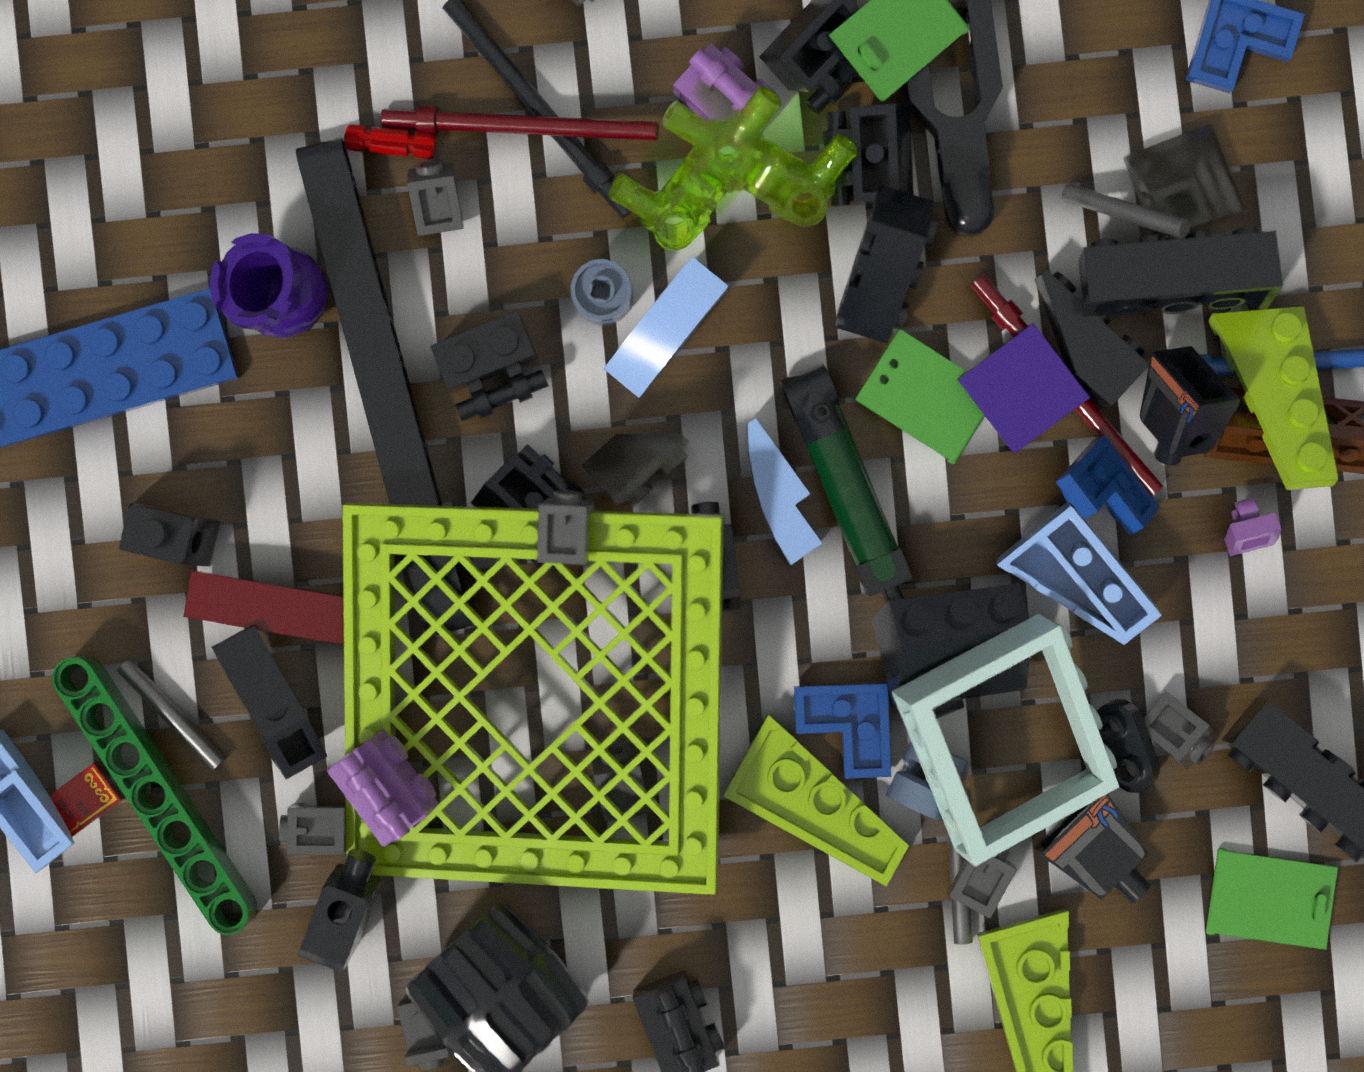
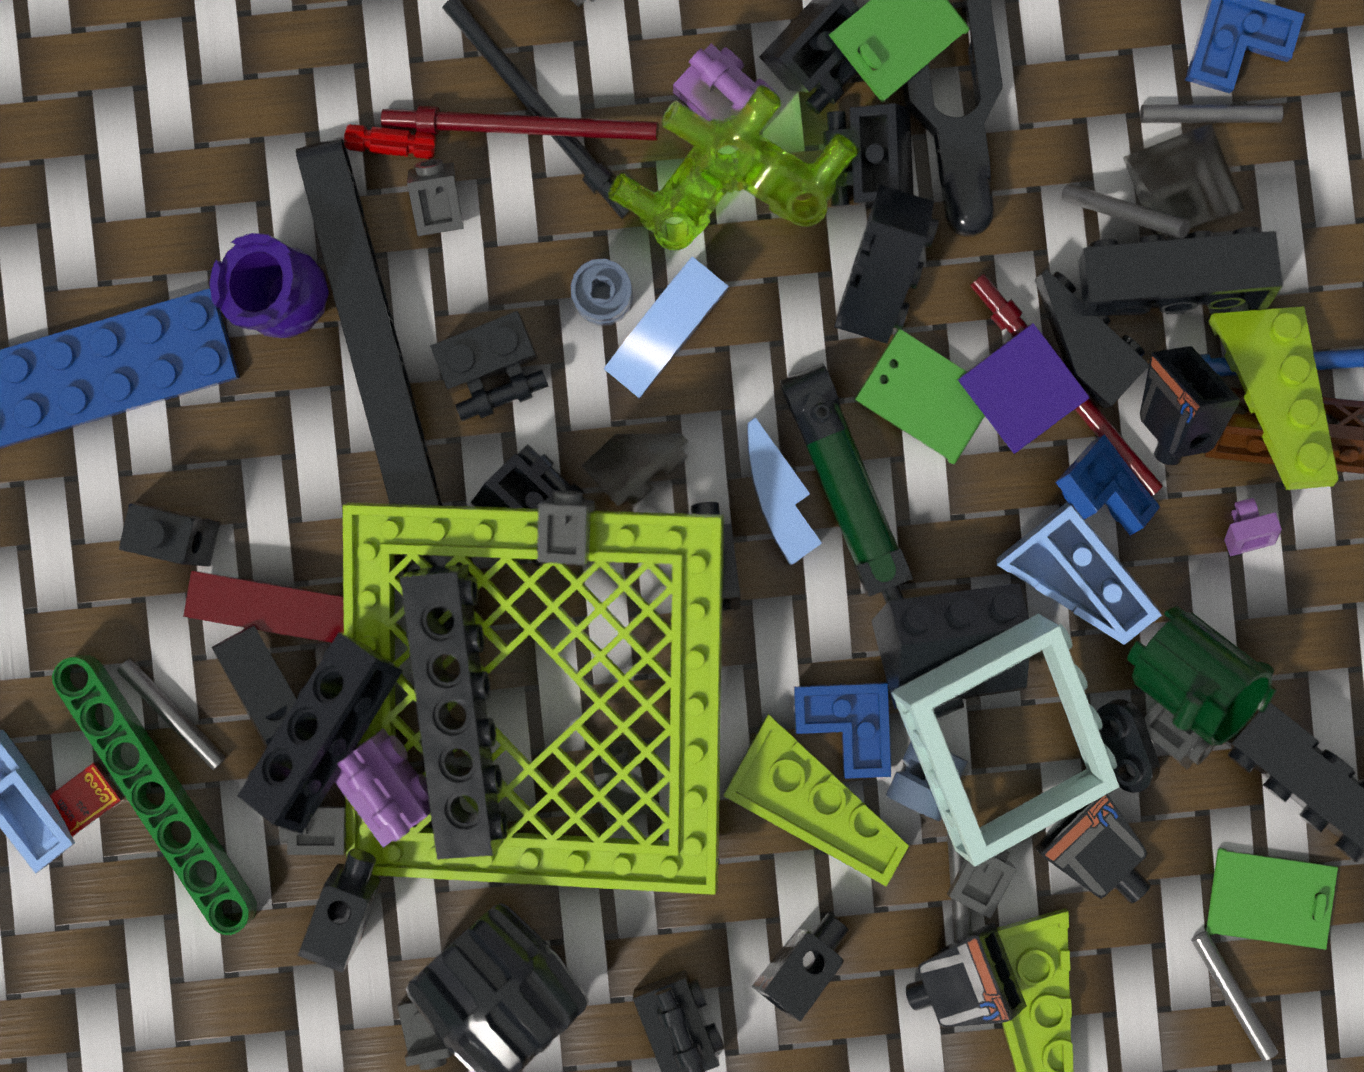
none -> black brick [237,632,403,834]
none -> black brick [400,564,508,859]
none -> black torso [751,913,850,1022]
none -> black torso [906,922,1027,1028]
none -> dark green container [1127,606,1277,746]
none -> flat silver bar [1140,104,1283,123]
none -> flat silver bar [1191,931,1278,1061]

